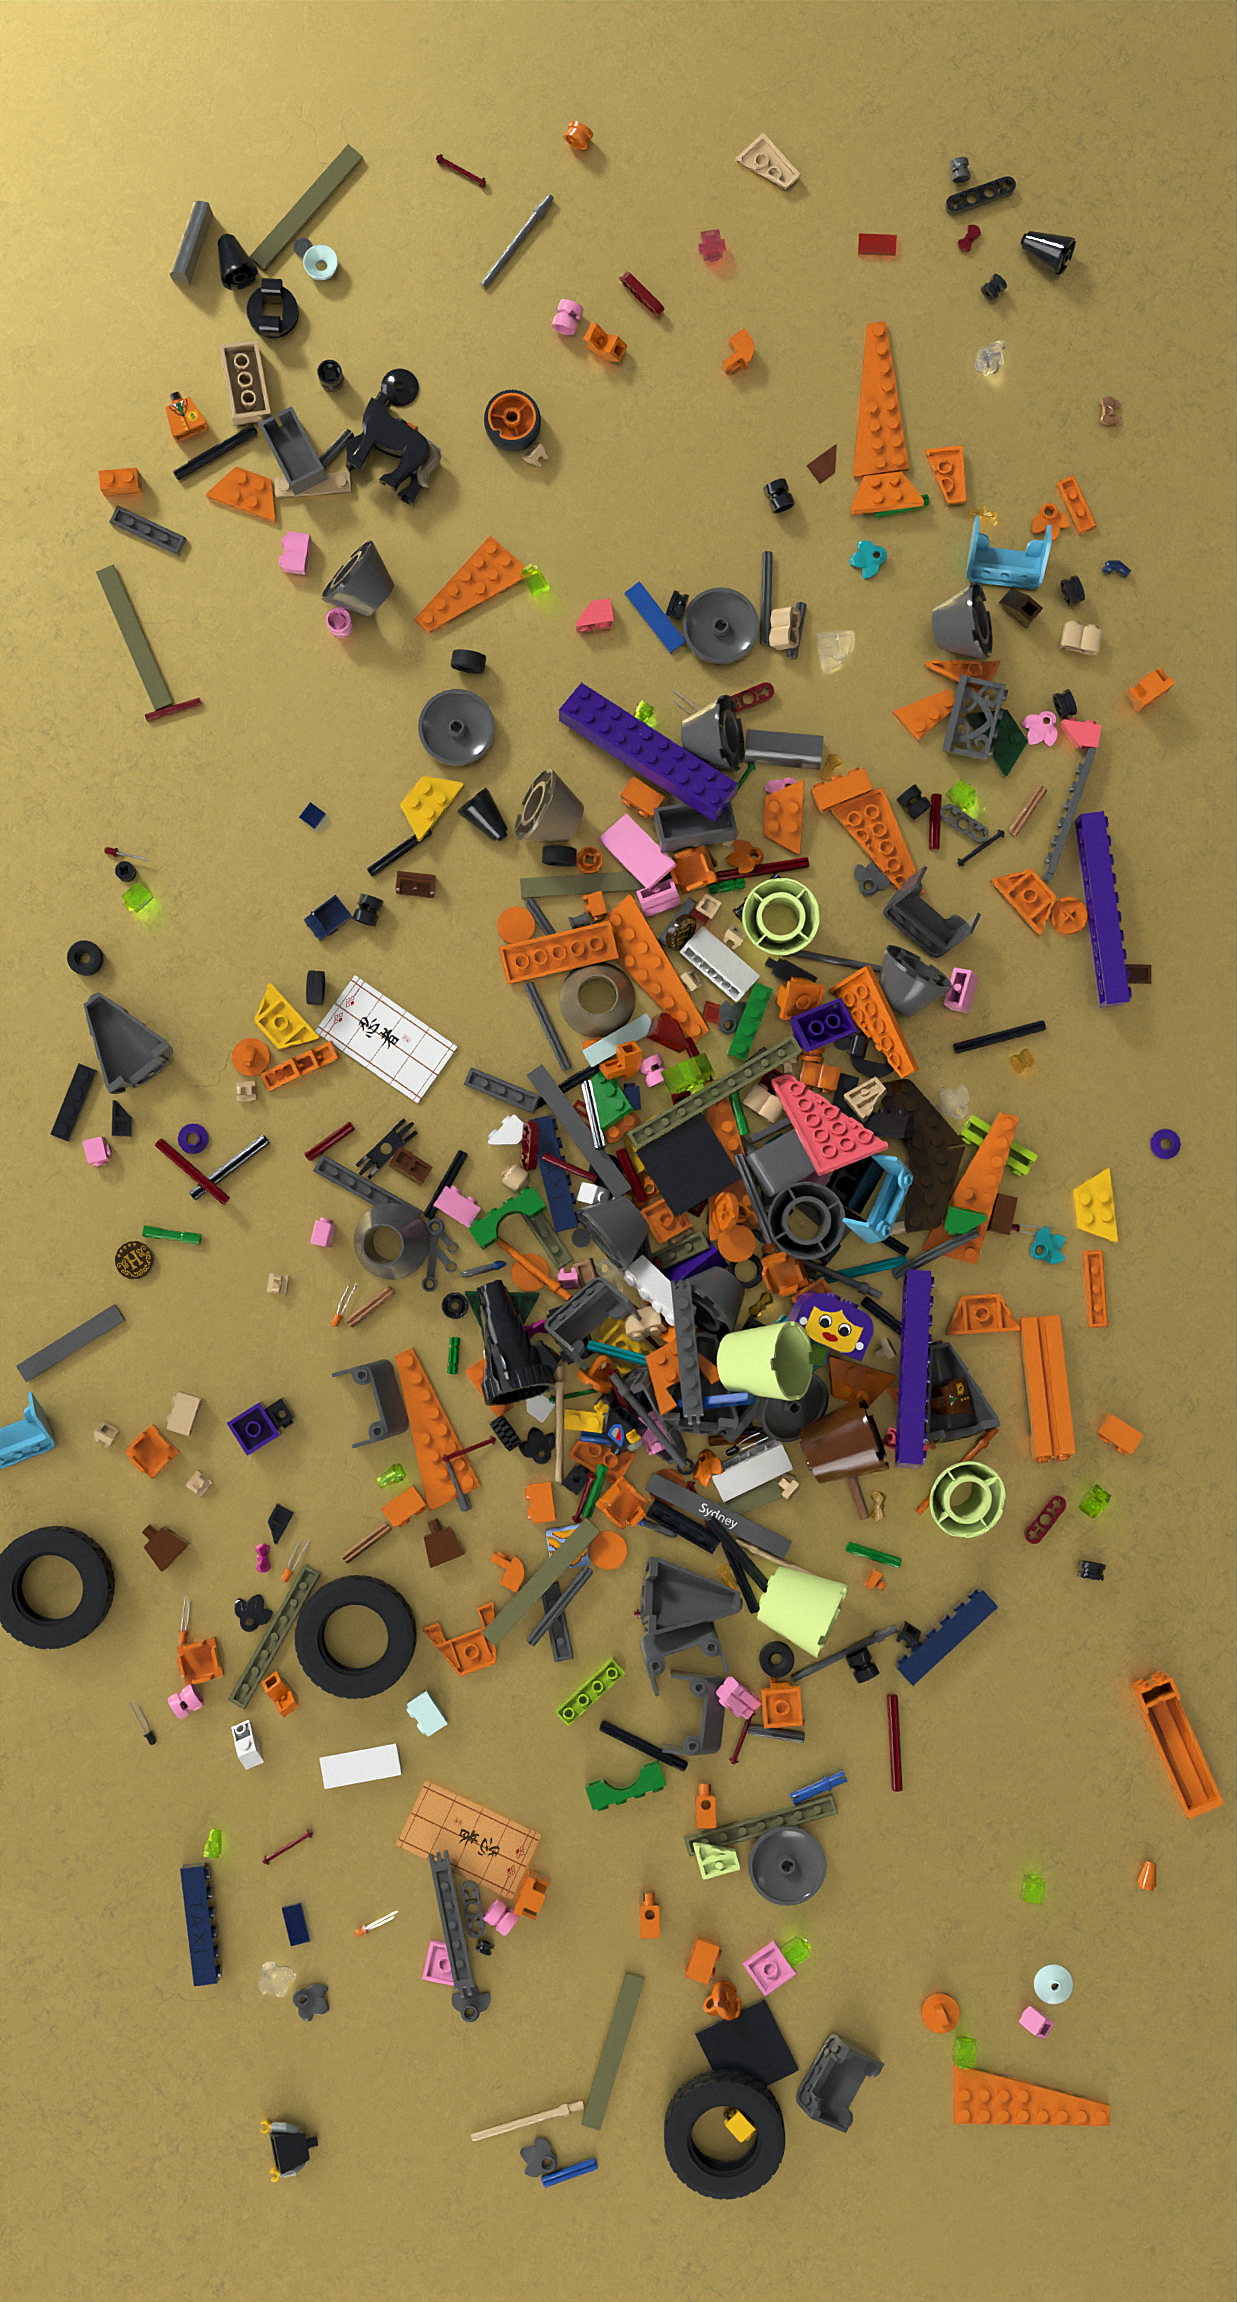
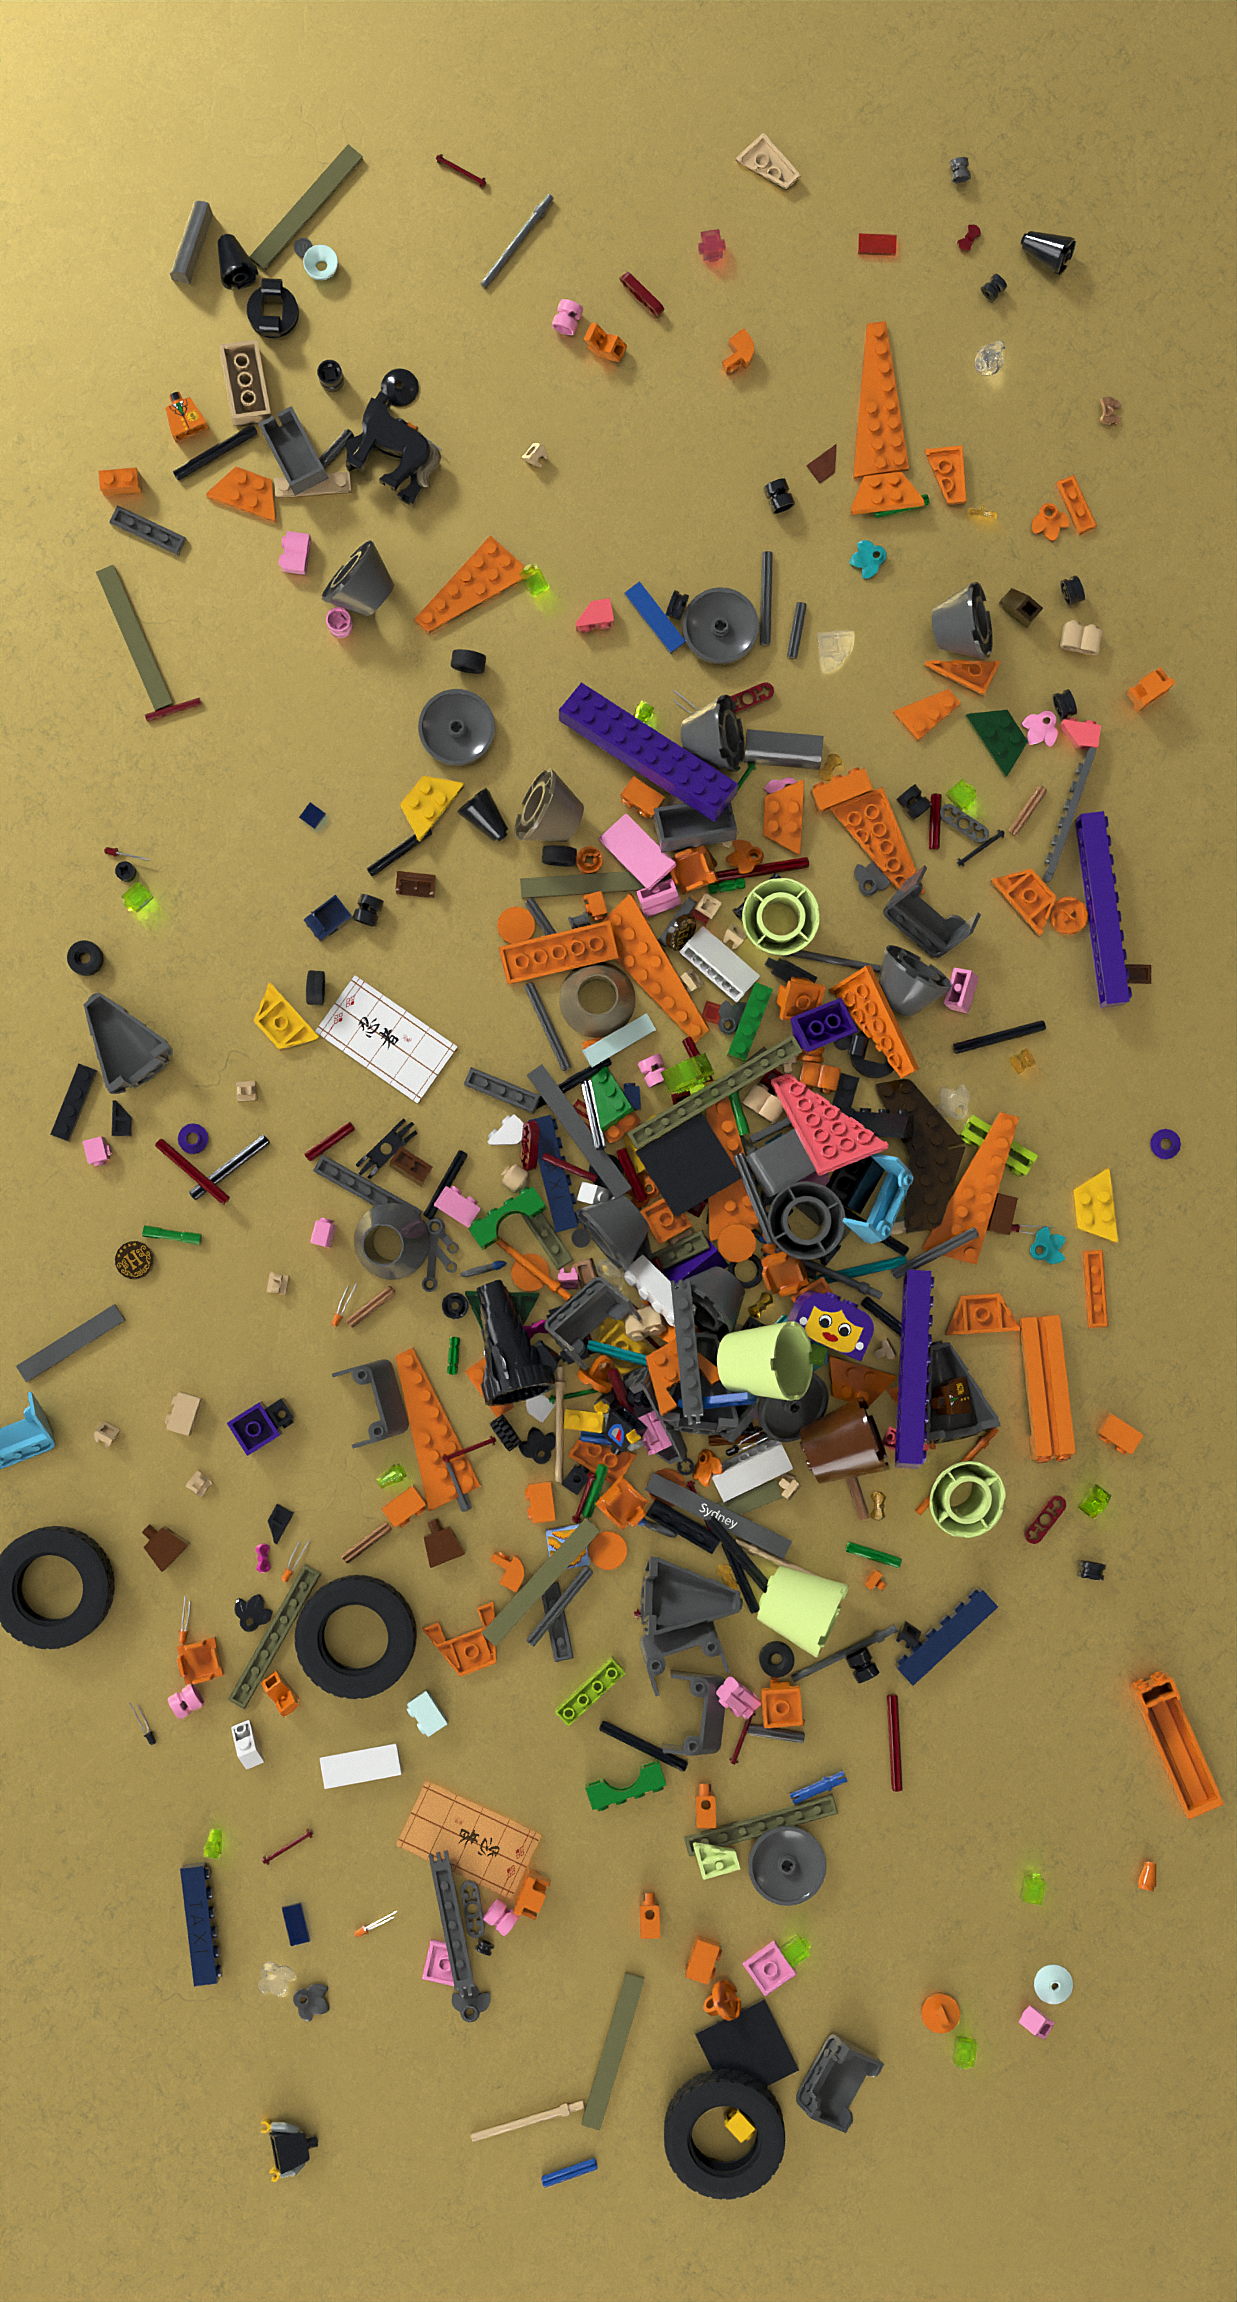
orange panel [125,1424,180,1479] -> none
orange tile [232,1038,271,1076] -> none
orange slope [260,1041,340,1092] -> none
orange wheel [484,389,541,451] -> none
dark grey plate [520,2137,557,2177] -> none
orange wheel [563,121,593,150] -> none
orange brick [599,1040,642,1080] -> none
dark grey bar [609,1373,687,1469] -> none
clear red slope [647,1012,689,1053] -> none
orange tile [712,1192,750,1231] -> none
tan brick [769,606,801,650] -> none
tan wing [843,1077,887,1123] -> none
dark grey fence [942,674,1008,761] -> none
green slope [943,1204,988,1236] -> none
black beam [945,176,1016,215] -> none
orange wing [953,2063,1110,2126] -> none
medium azure windscreen [967,516,1052,589] -> none
dark blue arm [1102,560,1132,578] -> none

